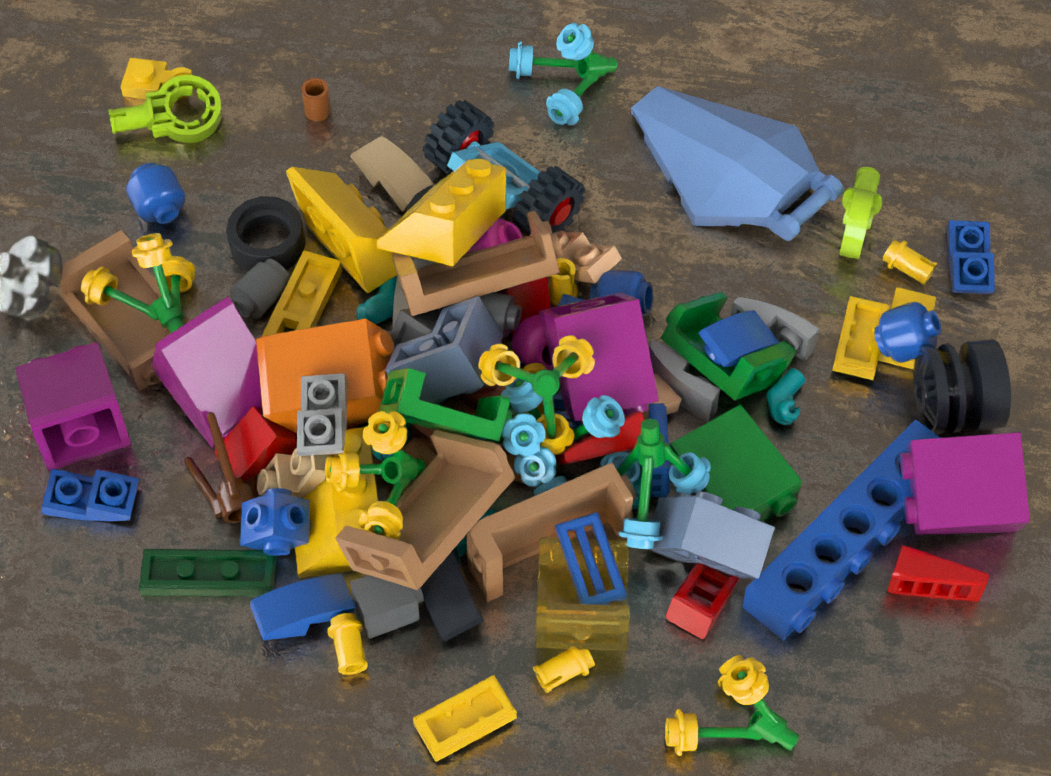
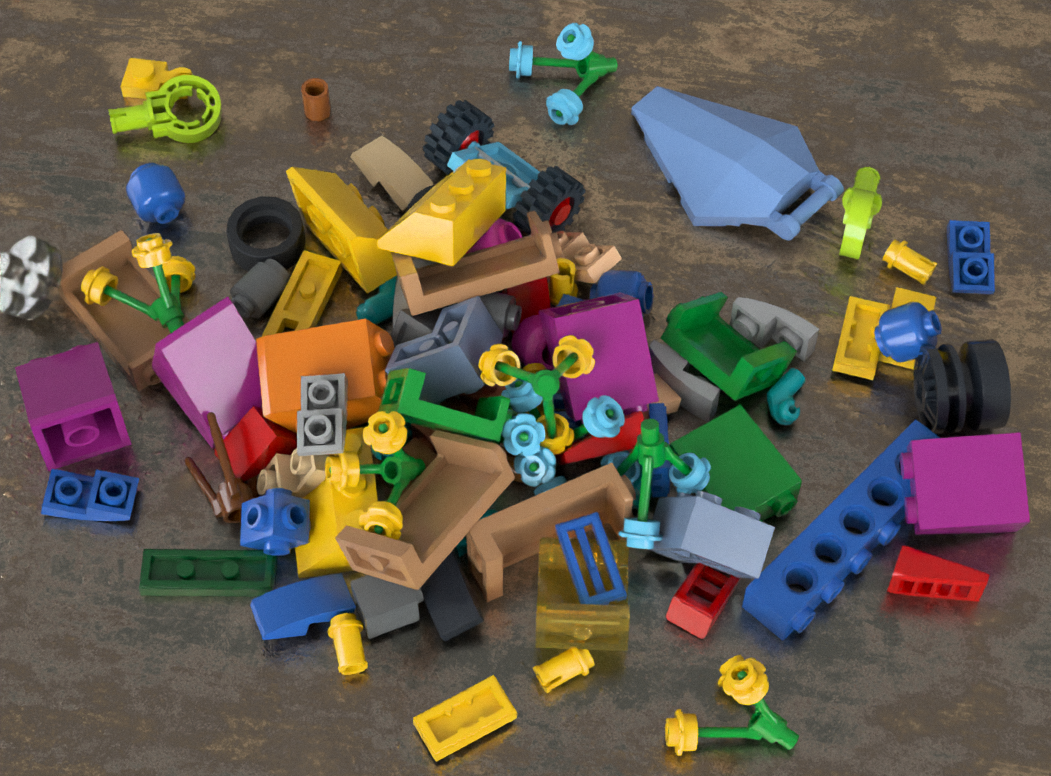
blue slope [698,310,780,367] -> none

